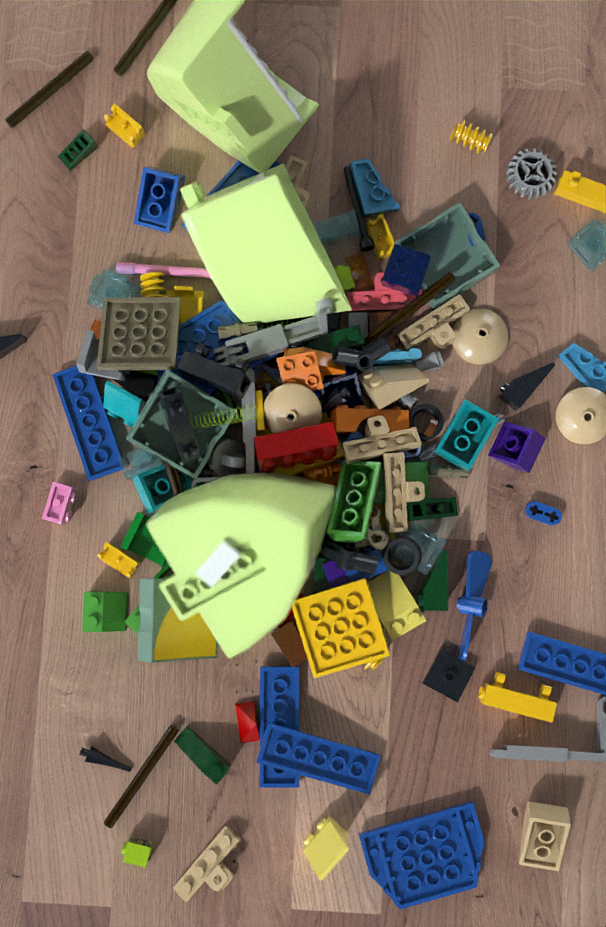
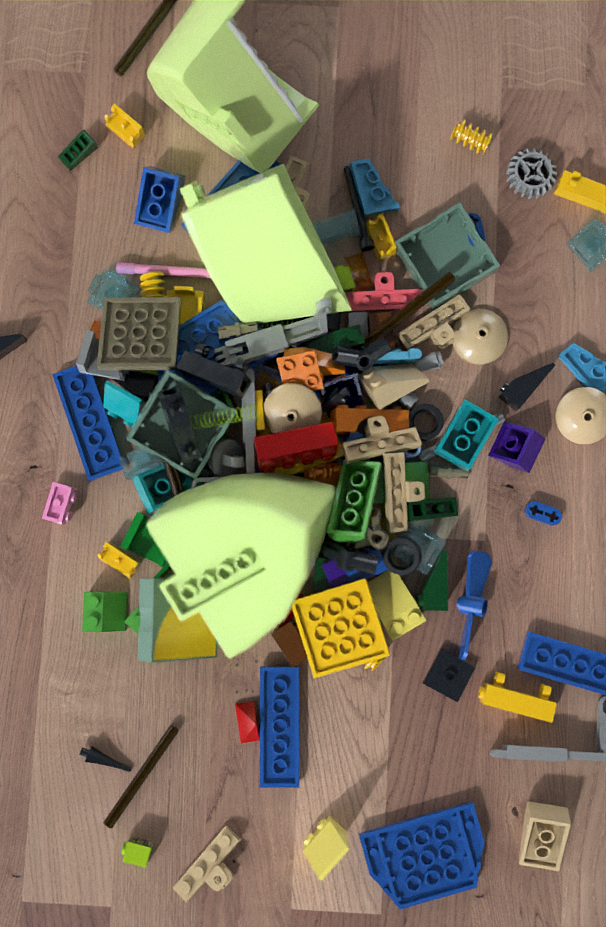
dark brown axle [5,51,94,128] -> none
dark green slope [174,726,232,785] -> none
white tile [195,540,240,587] -> none
blue plate [256,722,381,795] -> none
clear blue brick [382,244,431,297] -> none
reddish brown tile [423,417,438,437] -> none

